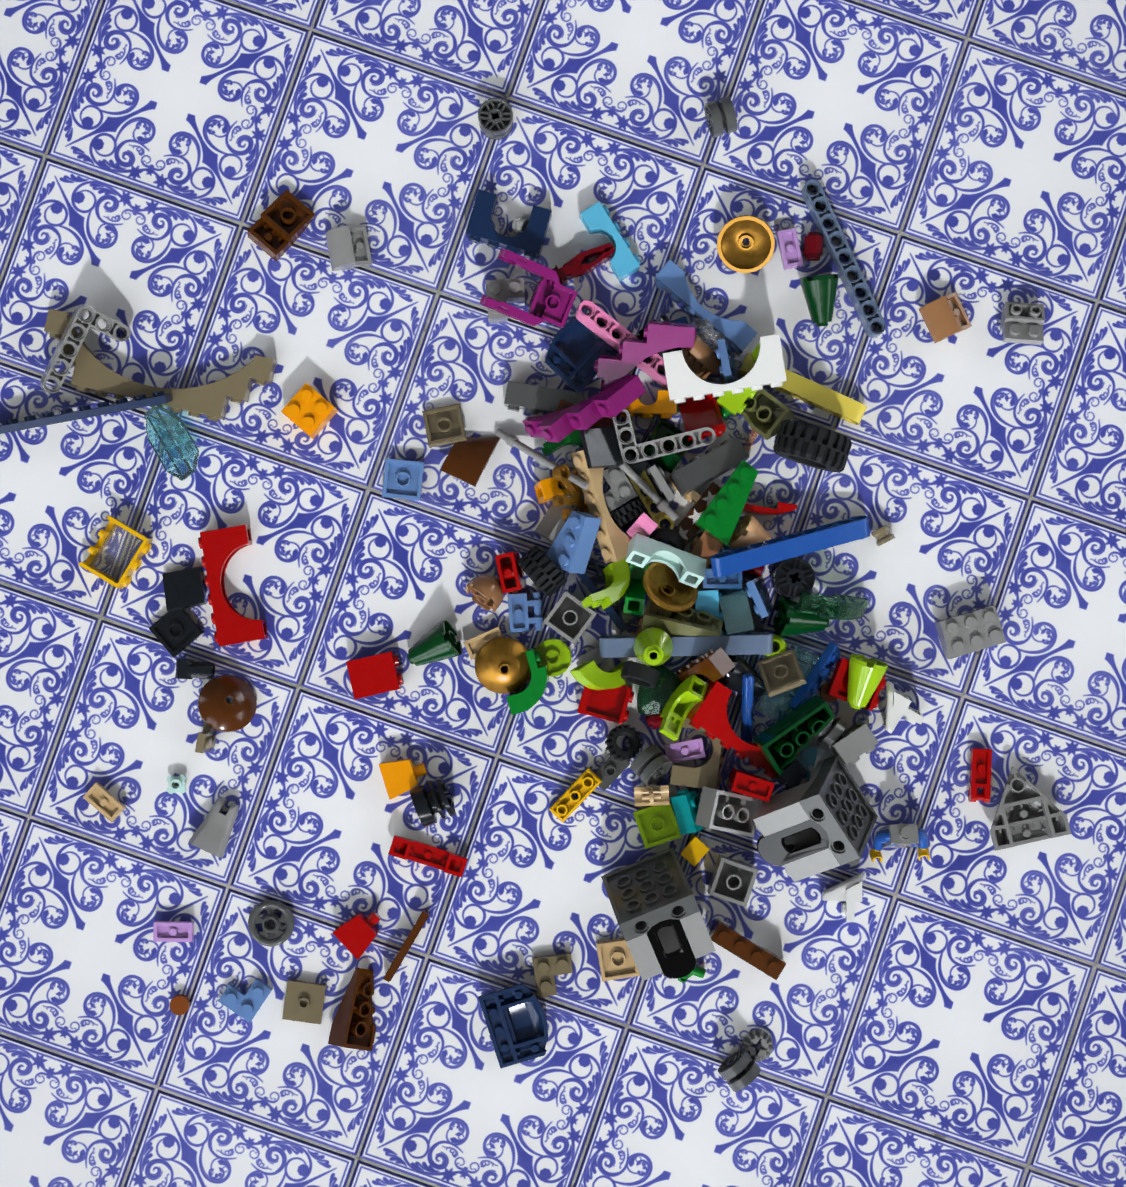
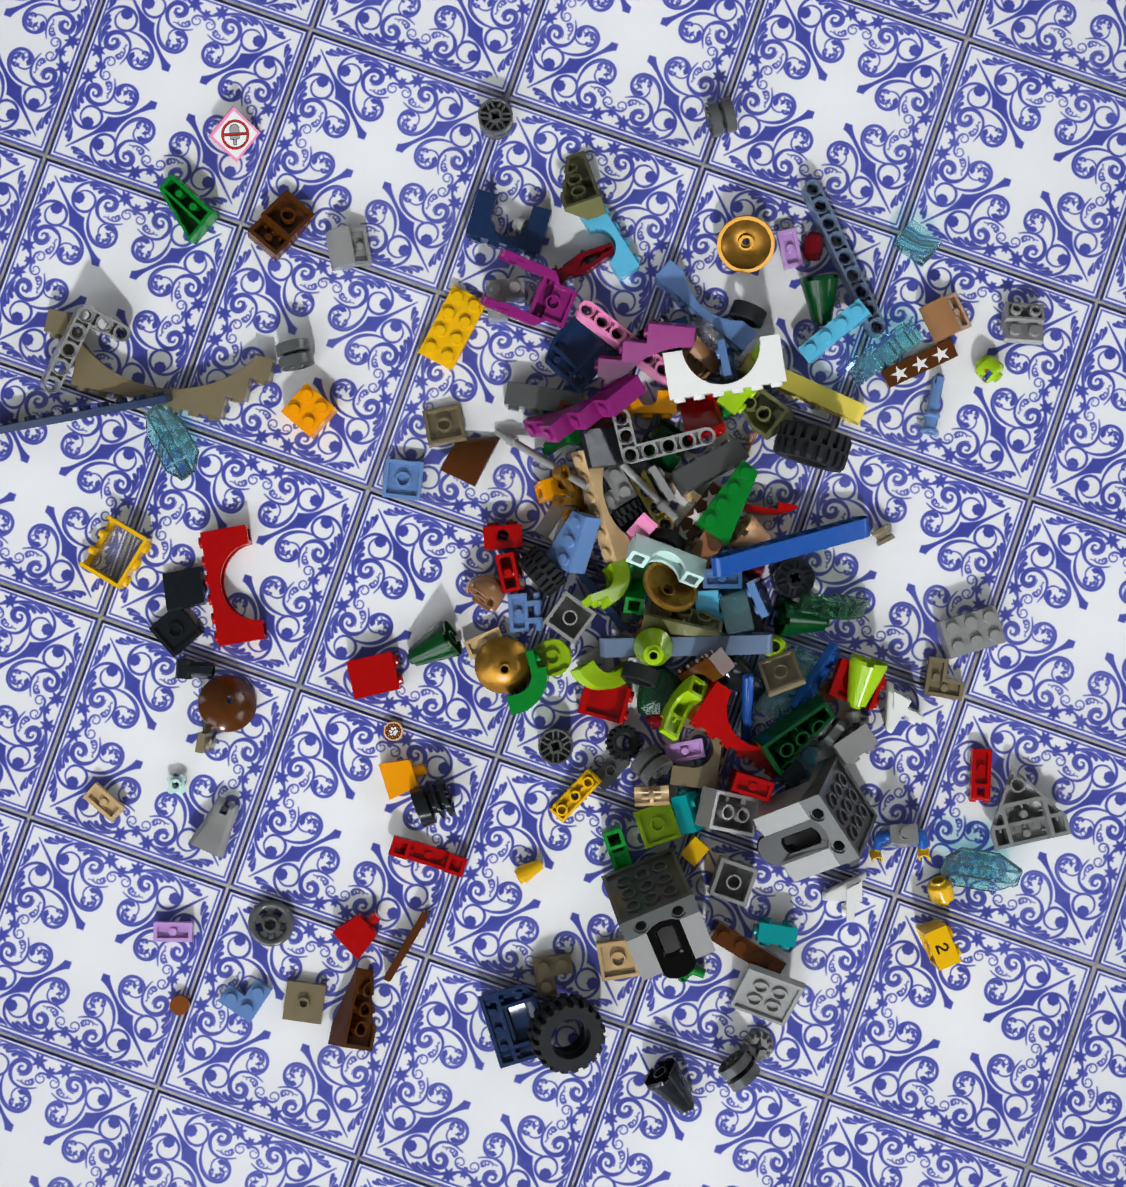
none -> green wedge [159,174,221,244]
none -> piece [209,106,261,162]
none -> dark grey wheel [275,338,315,372]
none -> tile [384,721,403,741]
none -> yellow plate [418,285,486,371]
none -> red brick [483,521,523,551]
none -> yellow cone [514,859,544,884]
none -> black tyre [528,993,606,1074]
none -> dark grey wheel [538,728,573,764]
none -> olive wedge [560,151,606,220]
none -> green arch [601,823,632,871]
none -> black cone [644,1058,695,1113]
none -> black tyre [728,299,767,329]
none -> light grey plate [730,963,805,1026]
none -> teal brick [752,917,798,950]
none -> medium azure arch [797,298,872,364]
none -> white plate [845,709,863,723]
none -> clear light blue wedge [846,321,924,387]
none -> reddish brown tile [880,339,958,389]
none -> clear light blue piece [893,220,942,267]
none -> yellow brick [916,918,962,971]
none -> medium blue pin [920,376,945,435]
none -> dark tan plate [922,656,965,701]
none -> yellow head [927,876,955,906]
none -> clear light blue wedge [940,847,1023,892]
none -> lime head [975,355,1004,383]

